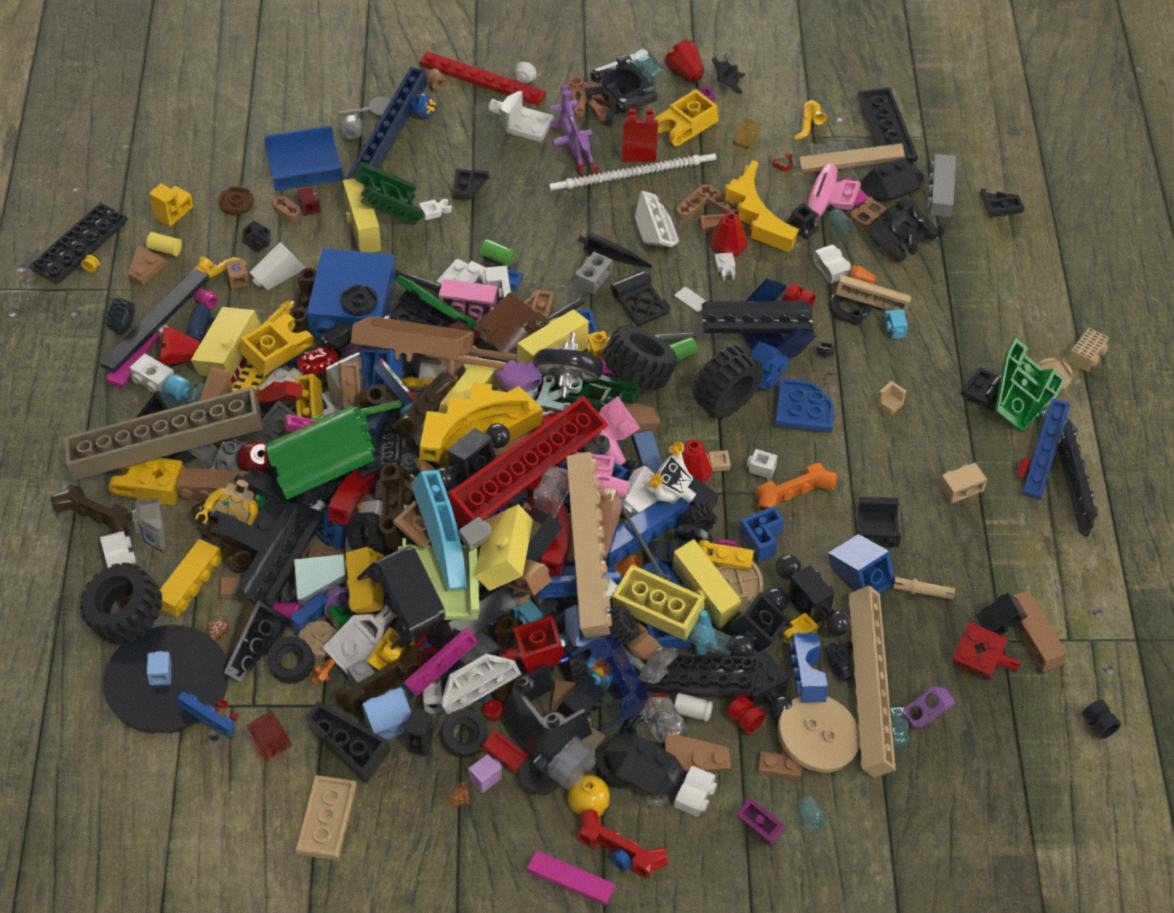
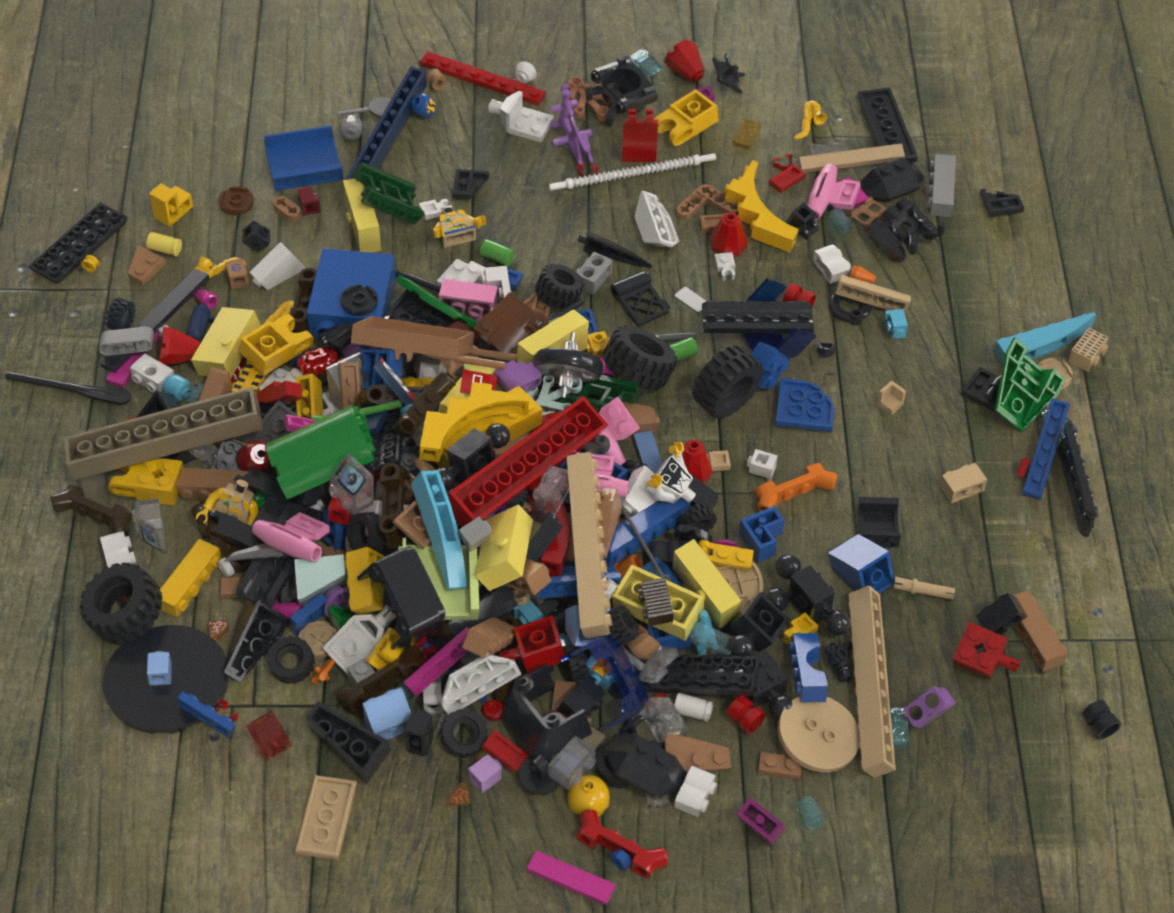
none -> black piece [5,372,131,405]
none -> light grey beam [99,326,154,356]
none -> white tile [217,557,235,578]
none -> flat silver bar [224,543,283,561]
none -> bright pink plate [252,512,330,562]
none -> clear slope [329,453,373,515]
none -> torso [433,207,487,248]
none -> red sticker [460,369,497,394]
none -> medium nougat brick [462,617,515,658]
none -> black tyre [535,263,585,309]
none -> dark brown brick [638,578,674,626]
none -> red tile [769,165,806,194]
none -> medium azure slope [994,312,1096,366]

